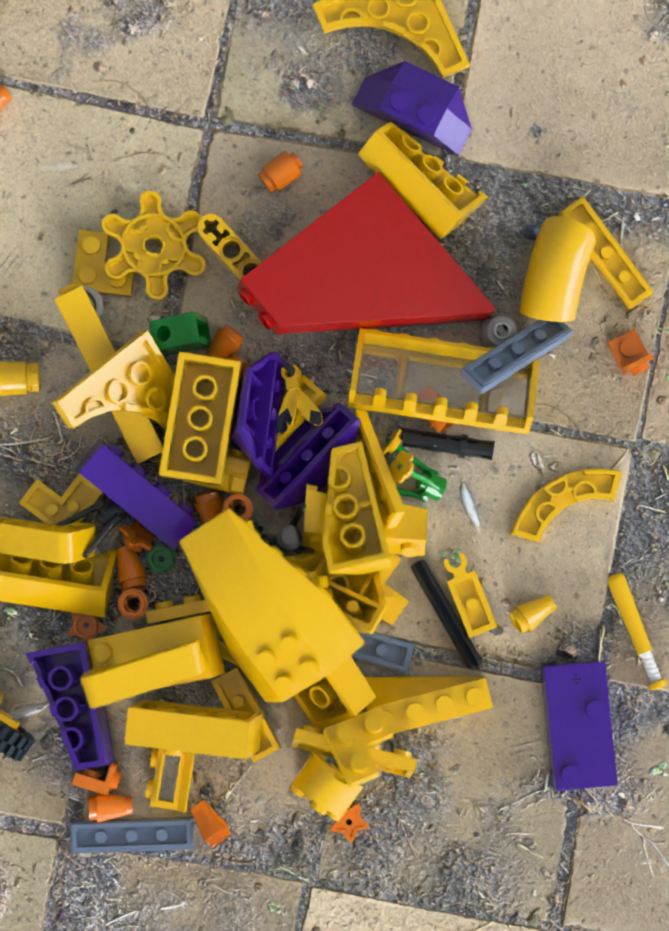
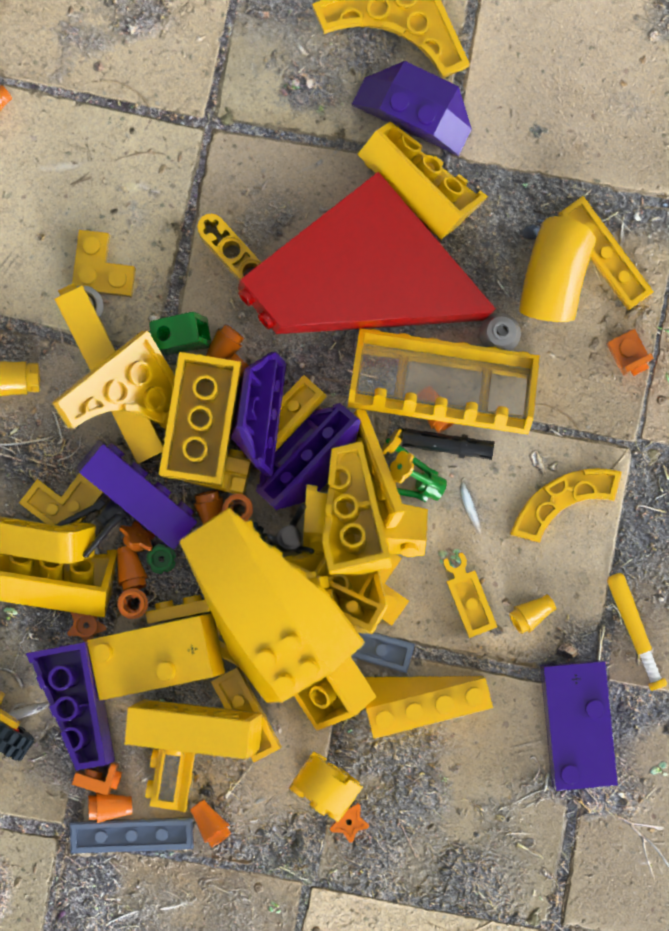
yellow beam [80,640,208,709] -> none
yellow plate [101,190,206,300] -> none
orange brick [258,151,304,194] -> none
yellow piece [277,364,323,434] -> none
yellow plate [292,725,418,778] -> none
yellow plate [323,706,394,788] -> none
black axle [411,559,482,670] -> none
sand blue tile [461,320,572,394] -> none

